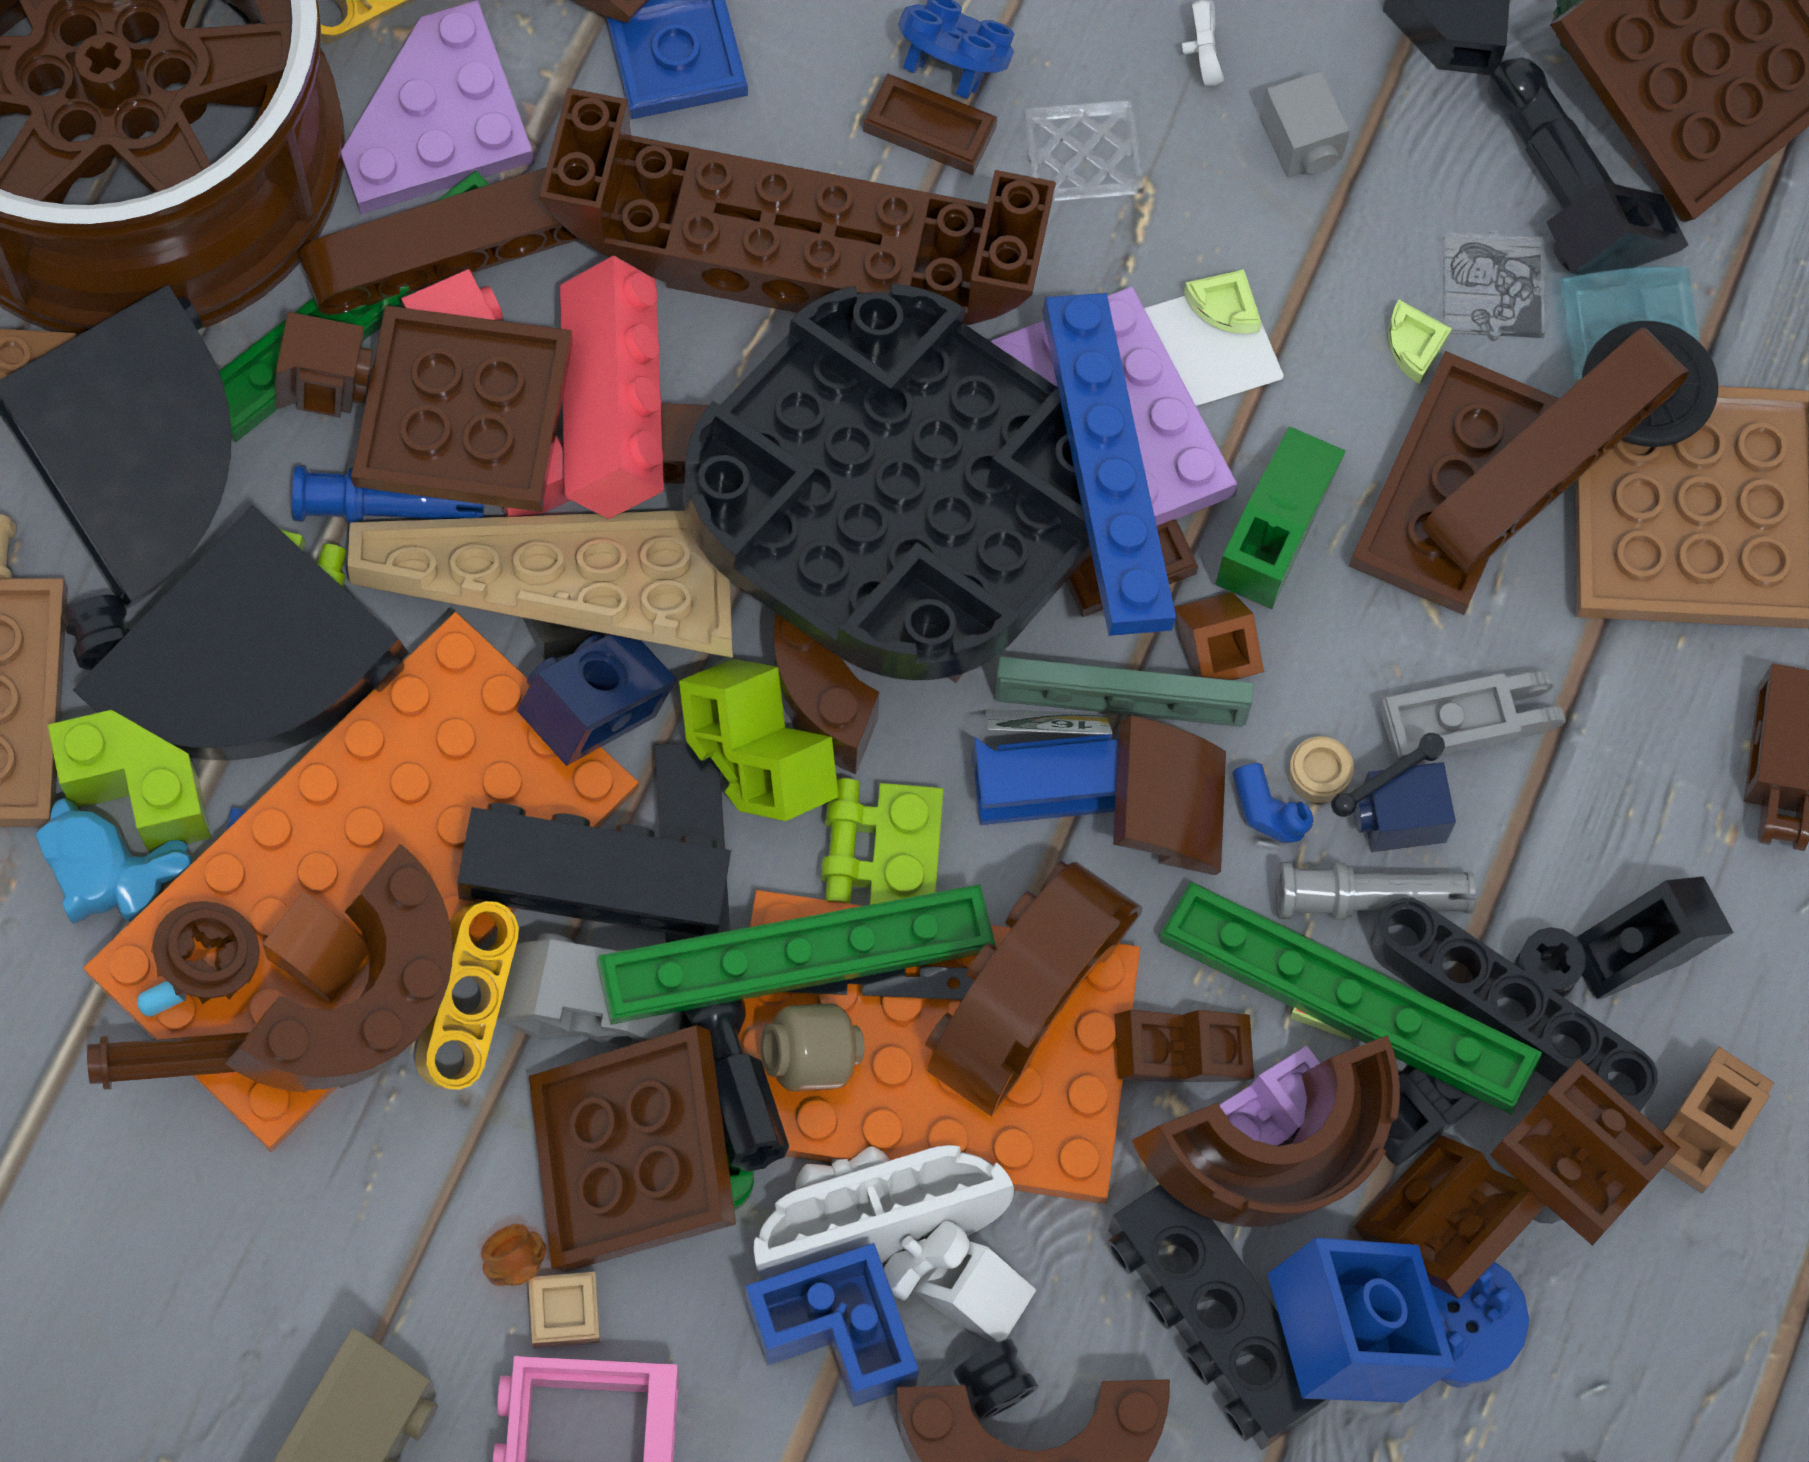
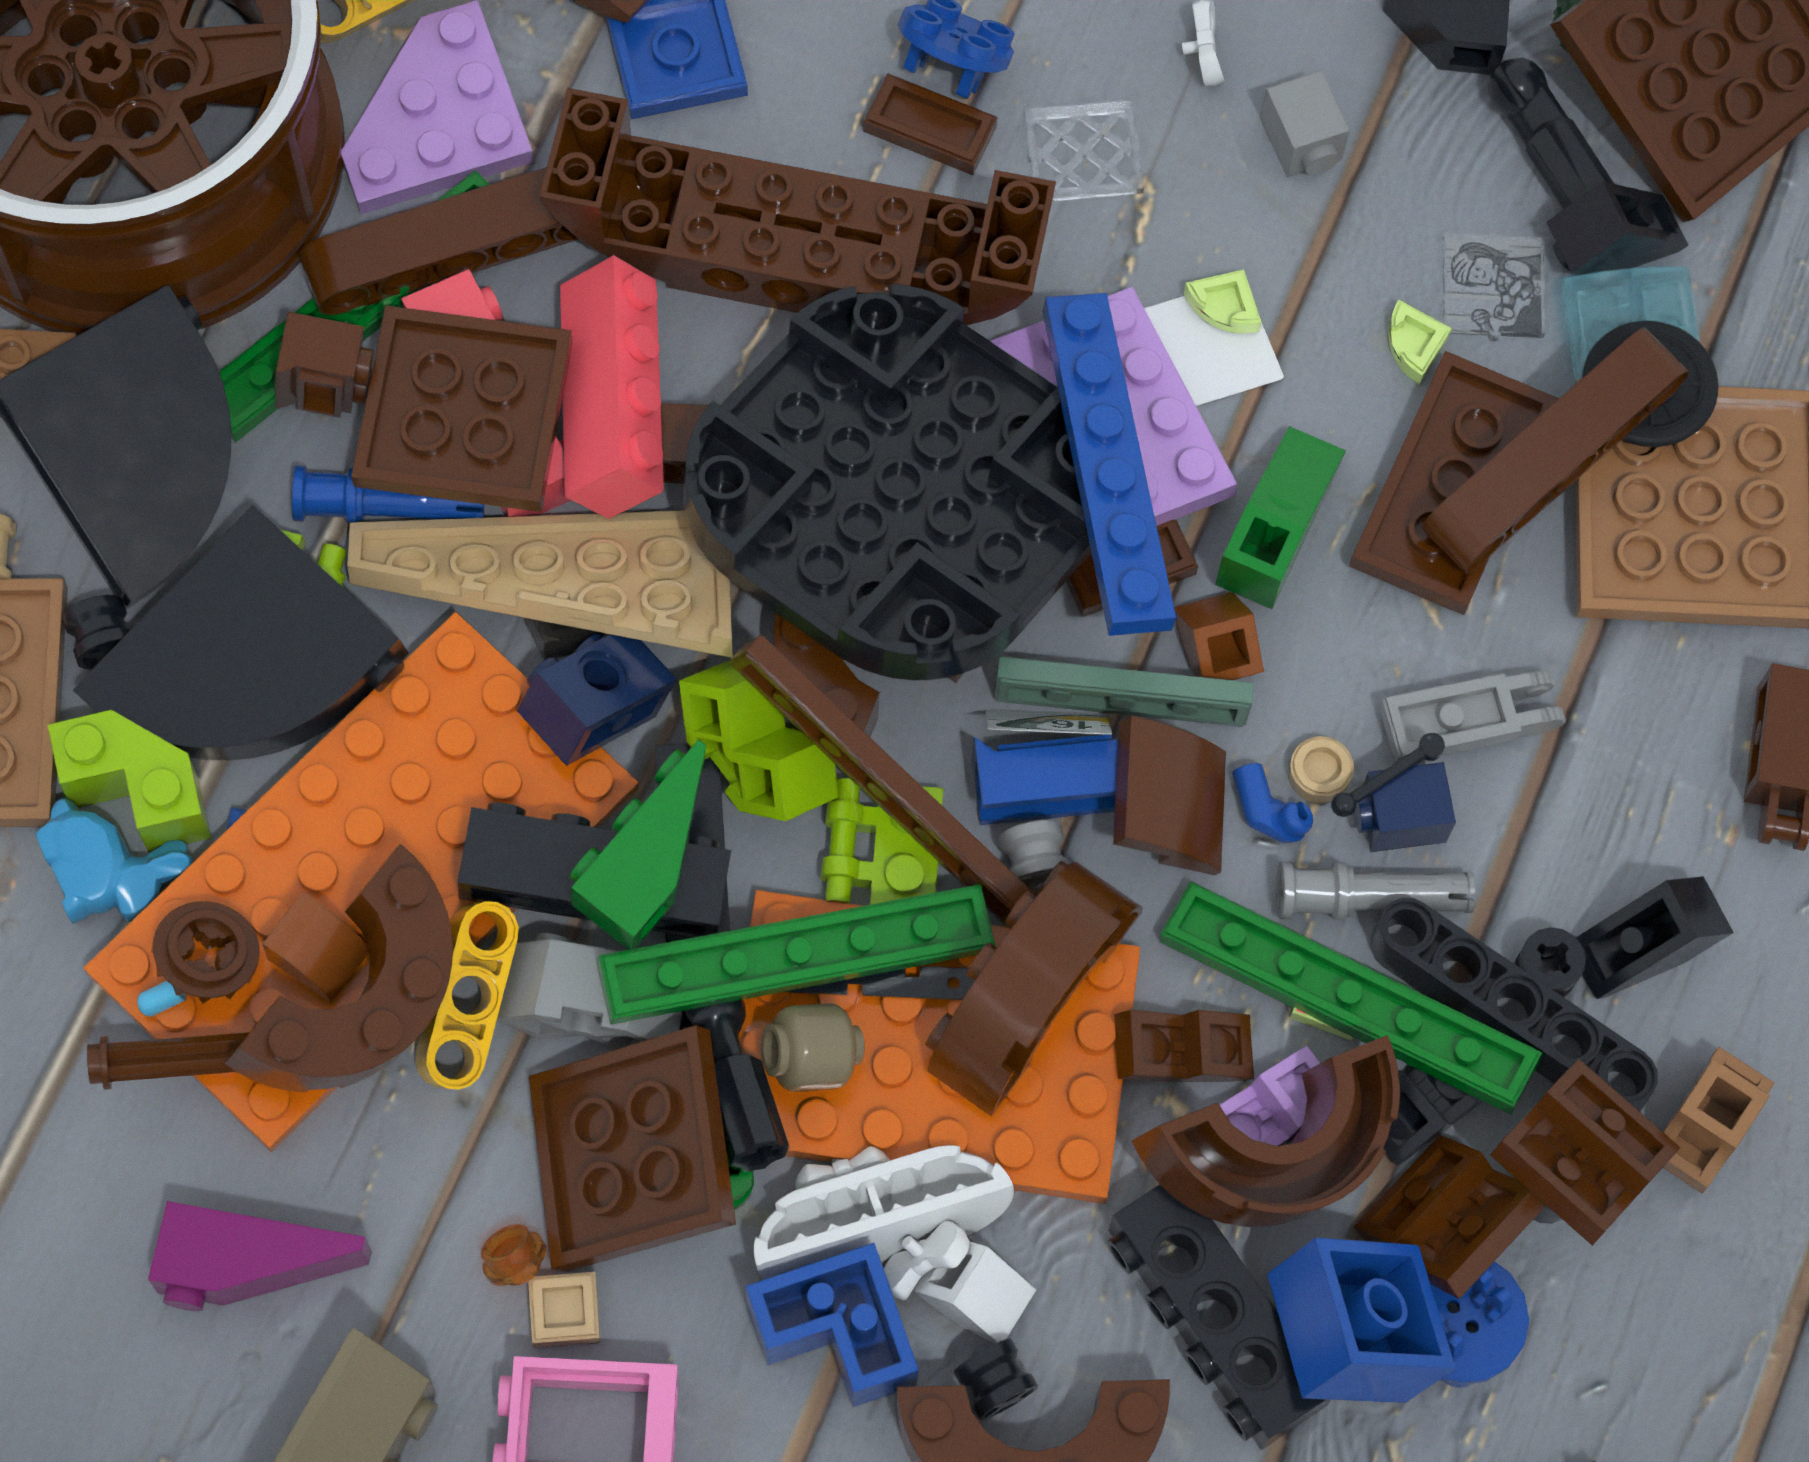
none -> magenta slope [148,1201,372,1311]
none -> green slope [569,739,706,950]
none -> reddish brown tile [730,634,1037,926]
none -> light grey wheel [998,820,1070,891]

